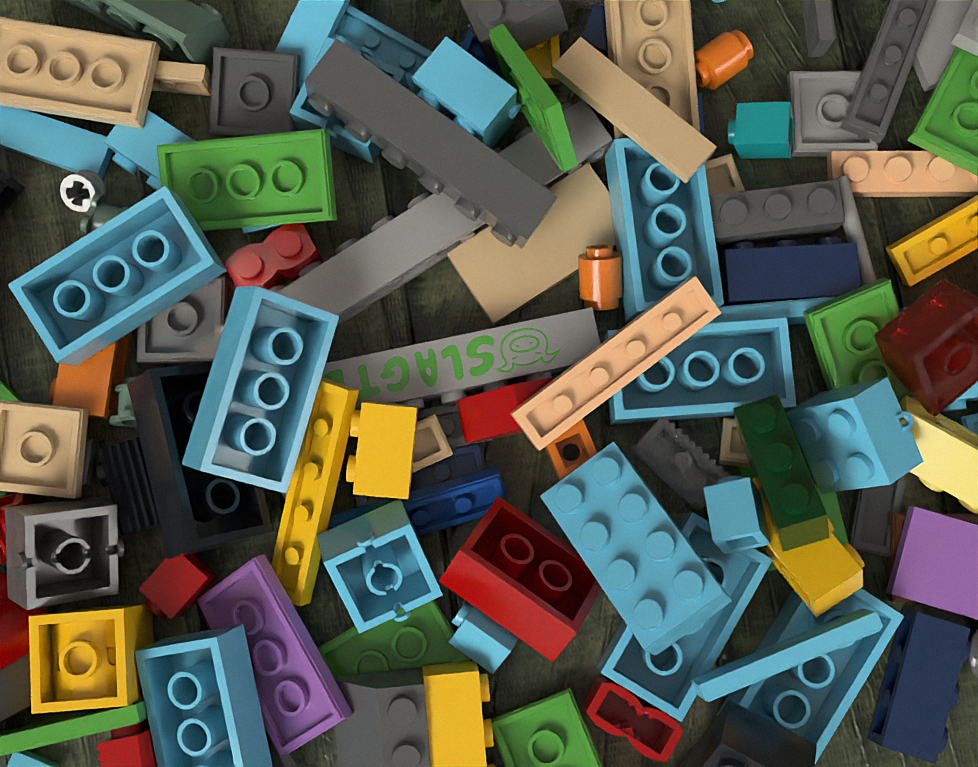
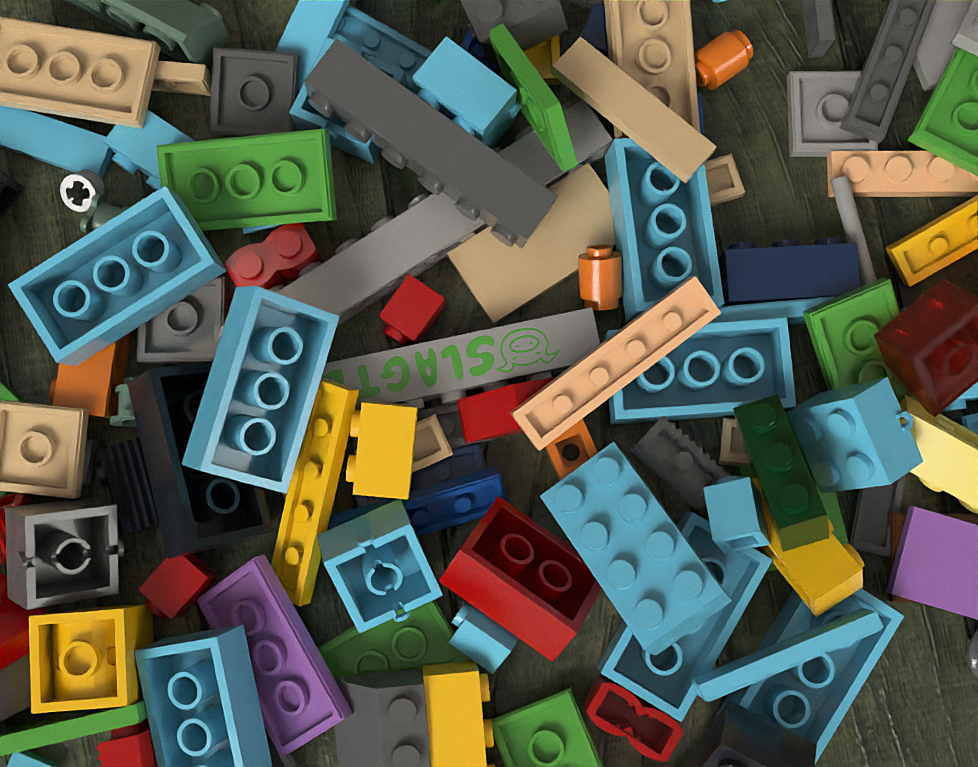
dark grey brick [709,179,845,250] -> none
teal brick [728,101,794,159] -> none
dark blue brick [867,609,971,764] -> none
none -> red brick [378,274,447,347]

